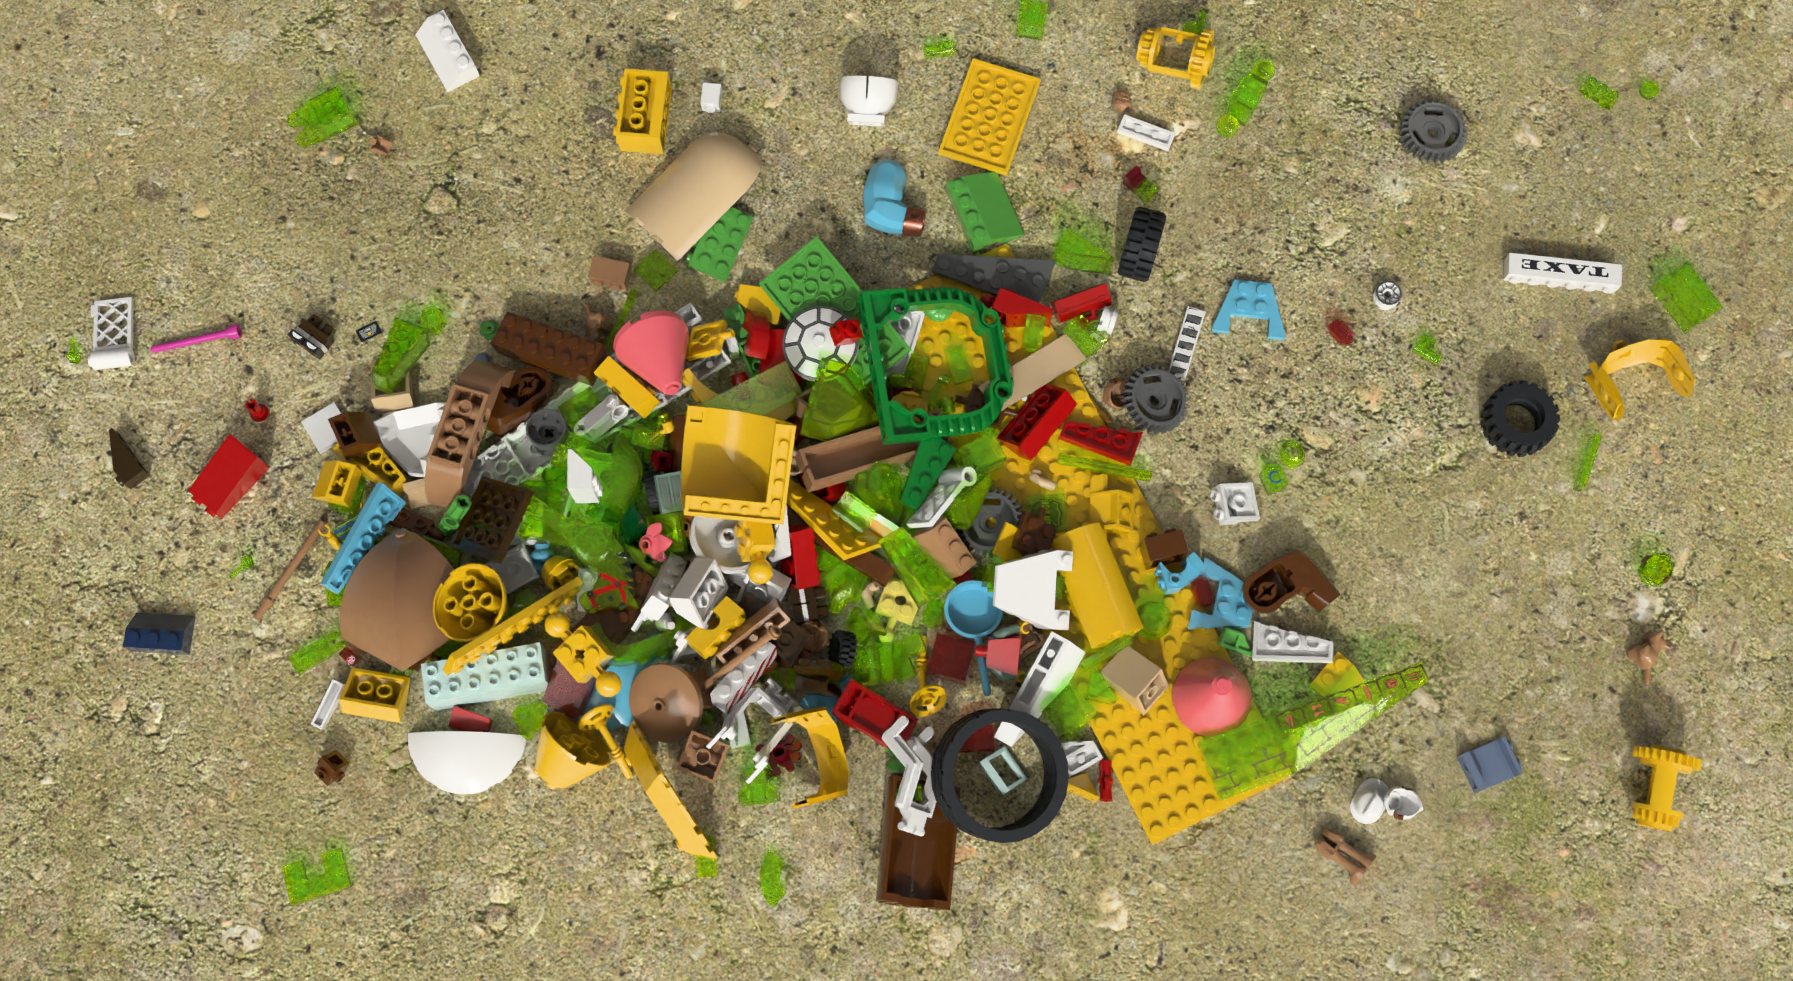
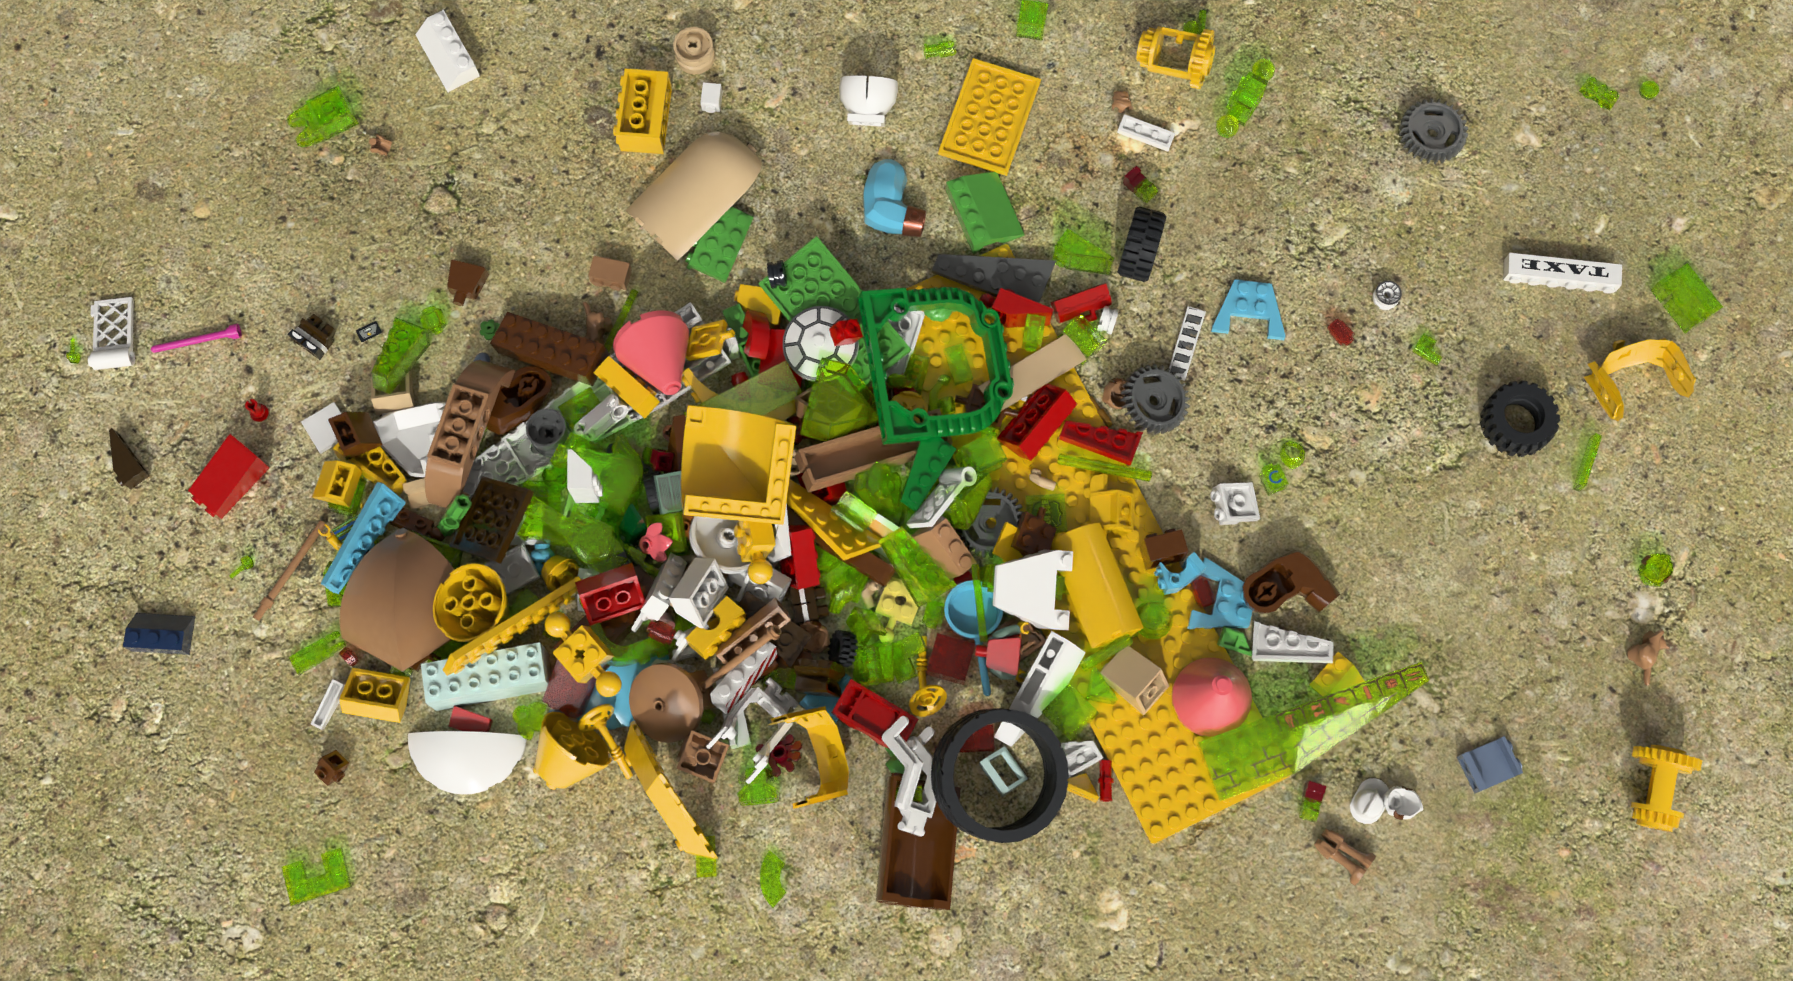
clear neon green torso [619,411,674,451] -> none
clear neon green piece [633,249,678,292] -> none
none -> reddish brown torso [447,260,489,306]
none -> red slope [575,563,645,626]
none -> clear red brick [646,620,677,645]
none -> tan wheel [673,27,715,75]
none -> black wheel [767,260,787,289]
none -> clear neon green bar [971,564,988,642]
none -> leg [1299,781,1326,822]

